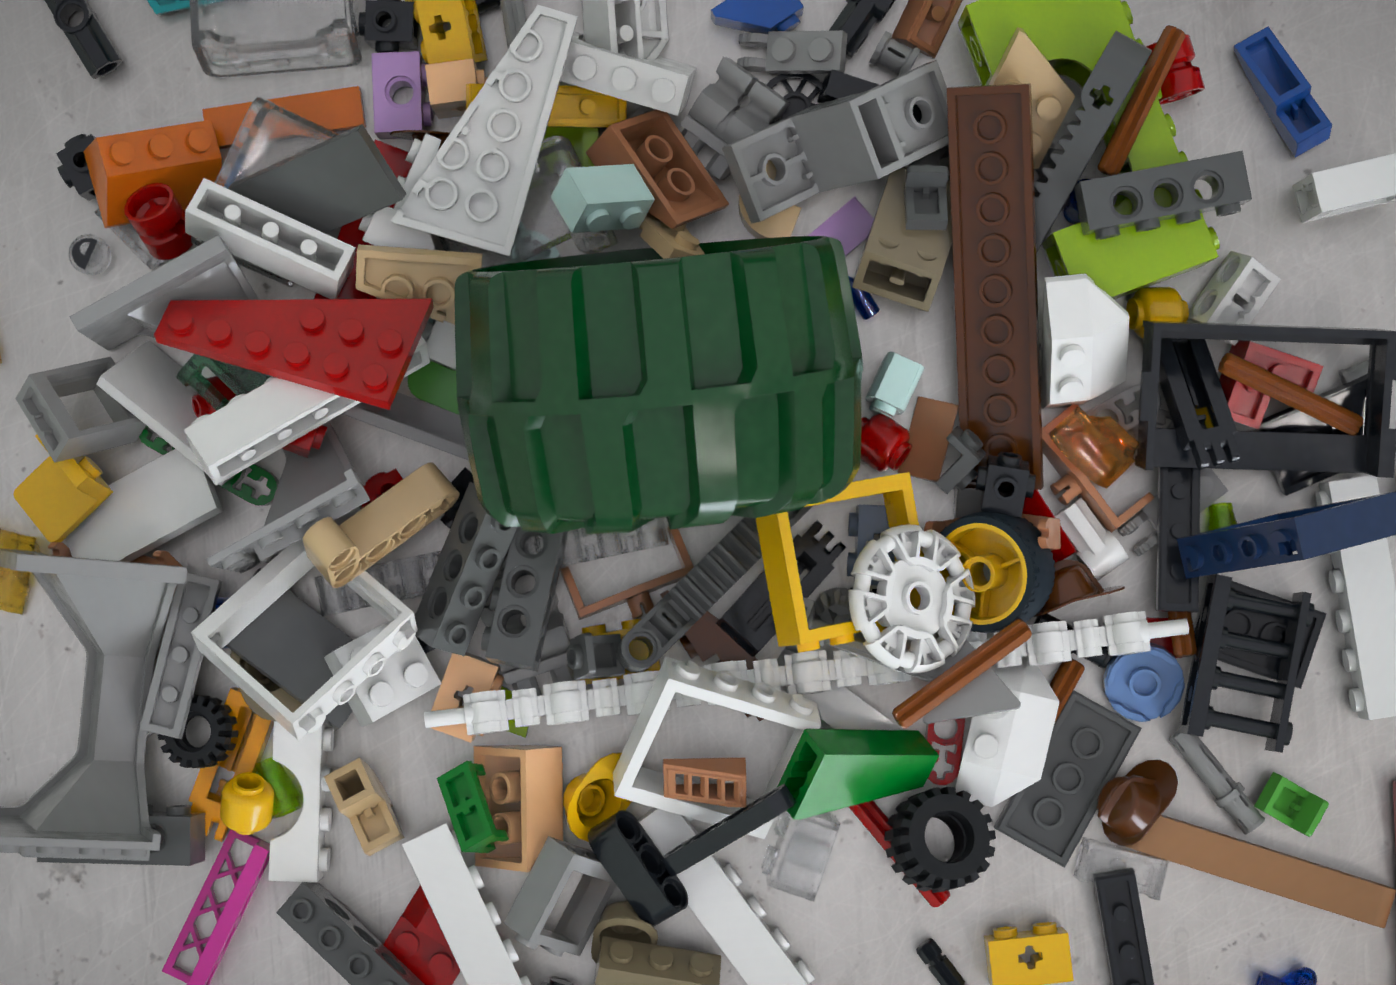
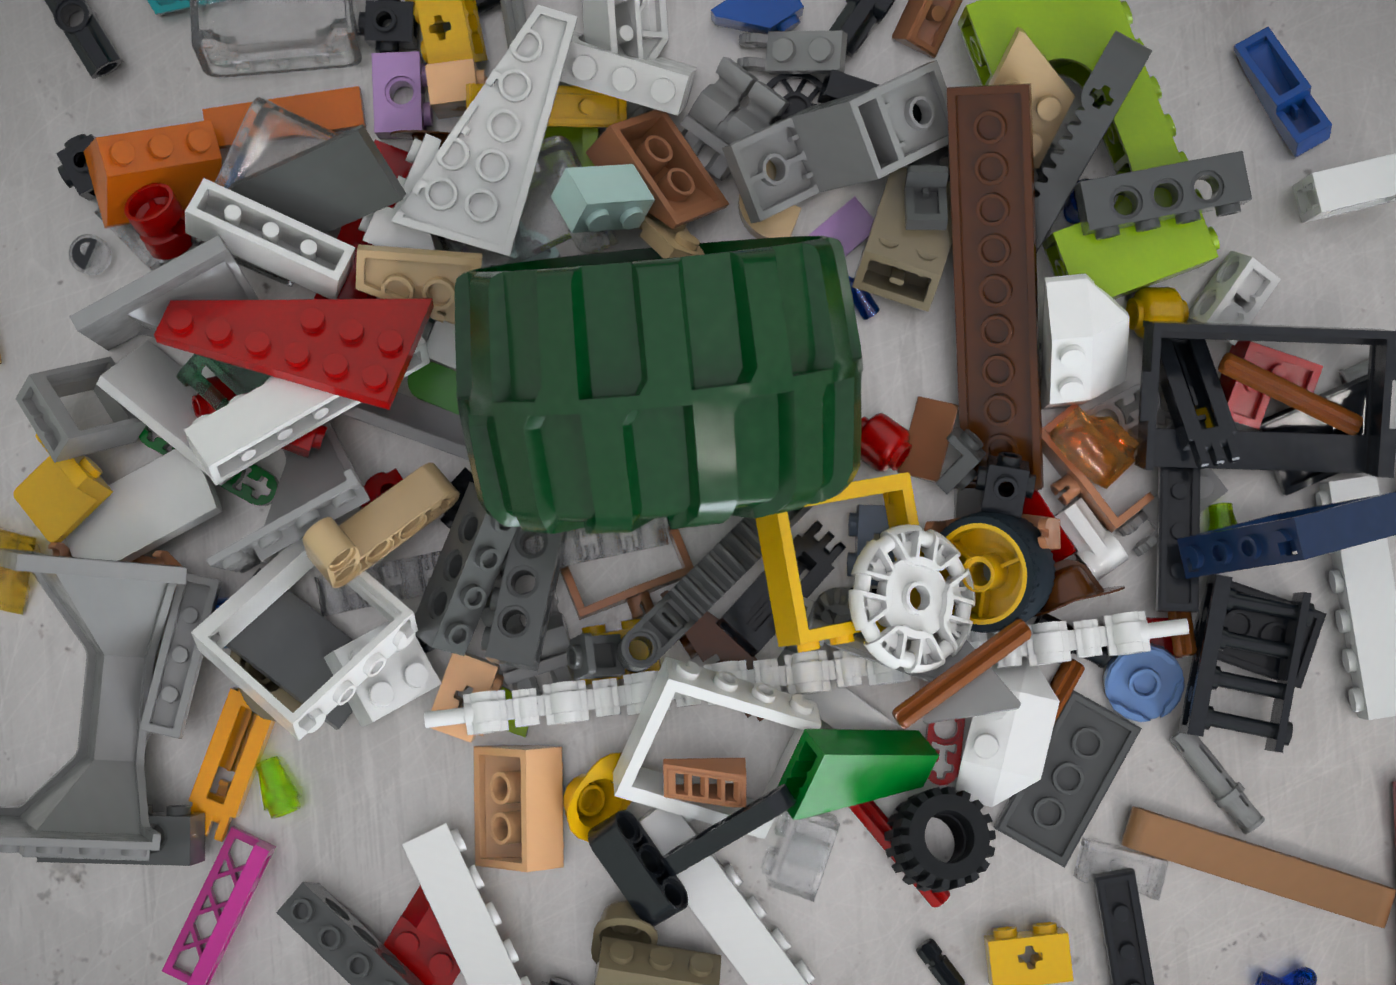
black tyre [158,695,238,768] -> none
yellow head [220,772,275,835] -> none
white arch [269,721,334,882] -> none
tan brick [324,758,405,856] -> none
green hinge [437,761,509,853] -> none
light grey window [504,836,616,957] -> none
light aqua brick [865,352,925,418] -> none
light grey bush [869,31,921,76] -> none
dark orange axle [1097,25,1185,176] -> none
reddish brown piece [1097,760,1178,846] -> none
red wheel [1145,34,1205,105] -> none
bright green bracket [1254,772,1329,837] -> none

